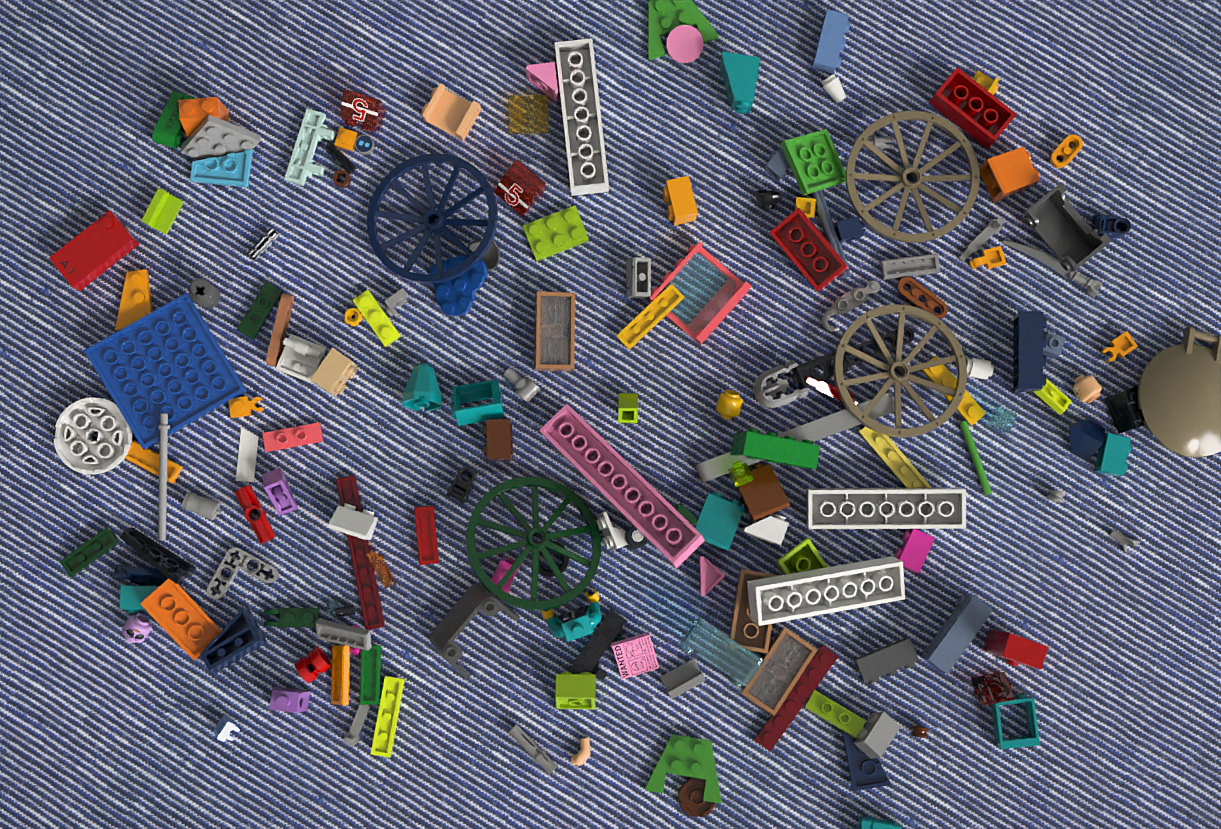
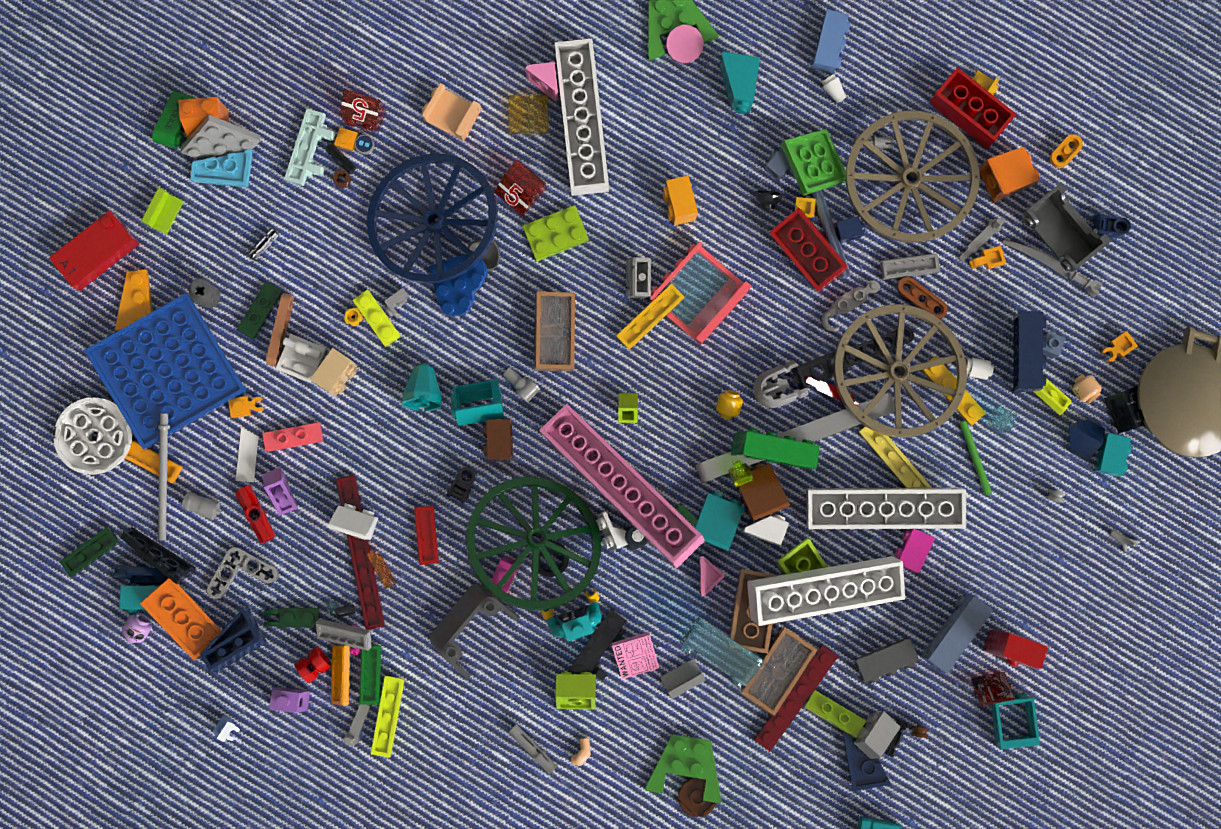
none -> black axle [884,719,908,757]

